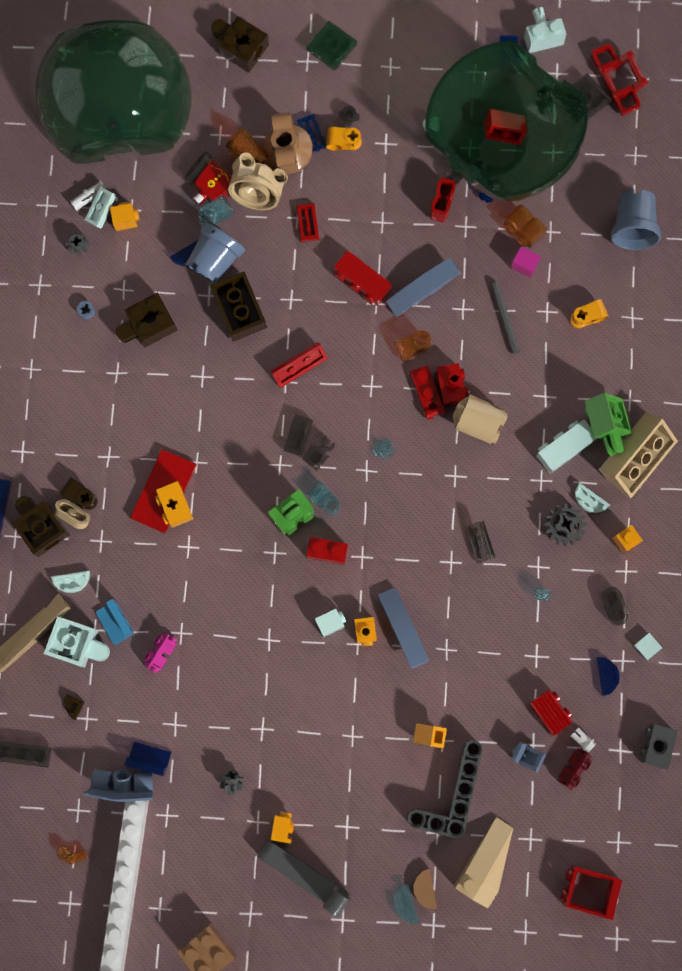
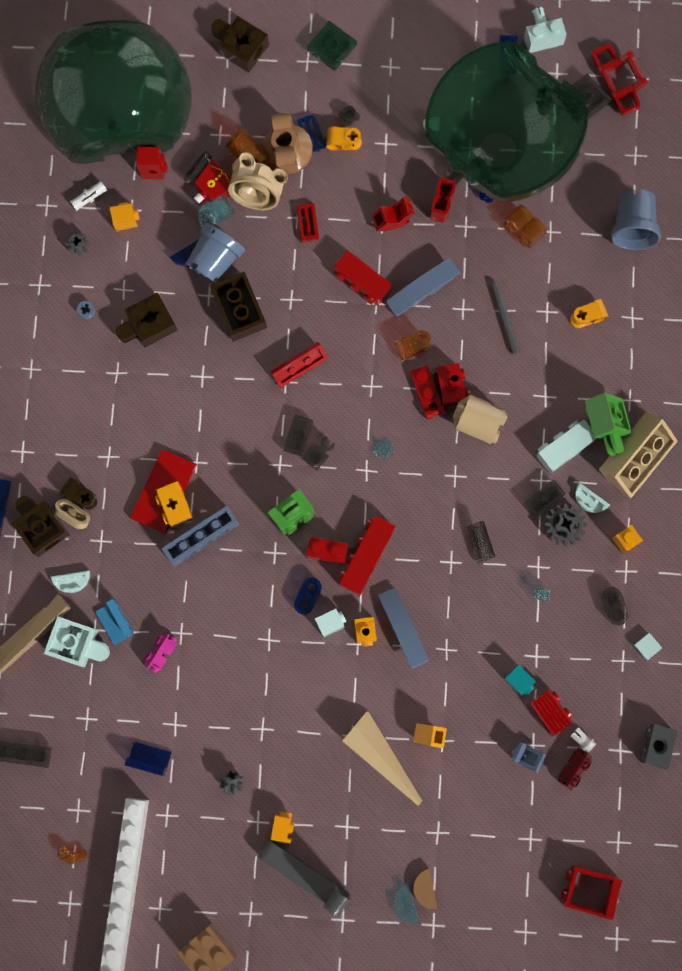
dark brown tile [64,694,85,720] -> none
sand blue panel [83,769,153,802] -> none
light aqua plate [85,186,118,229] -> none
clear light blue piece [305,481,341,517] -> none
dark grey beam [407,740,482,838] -> none
tan wedge [454,817,513,908] -> none
red brick [484,109,527,145] -> none
dark pink panel [511,247,541,278] -> none
clear blue tile [596,657,620,696] -> none
none -> red brick [136,147,168,179]
none -> sand blue brick [162,506,239,567]
none -> clear blue plate [294,577,322,615]
none -> red brick [338,516,396,596]
none -> tan wedge [343,711,422,806]
none -> red brick [371,197,415,232]
none -> teal brick [503,665,536,696]
none -> clear smoke plate [524,479,566,519]

